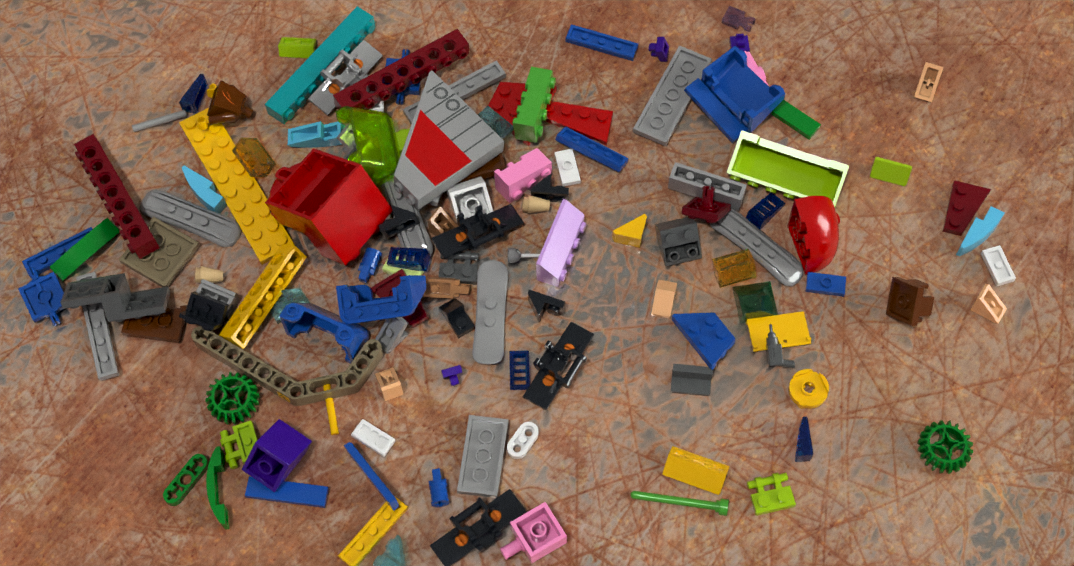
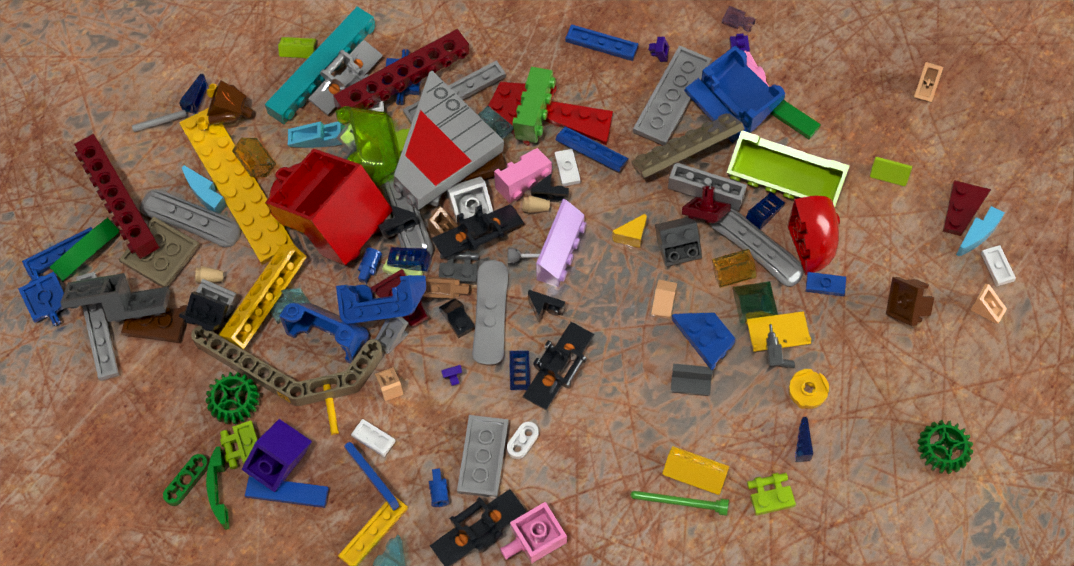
none -> dark tan plate [631,113,744,178]

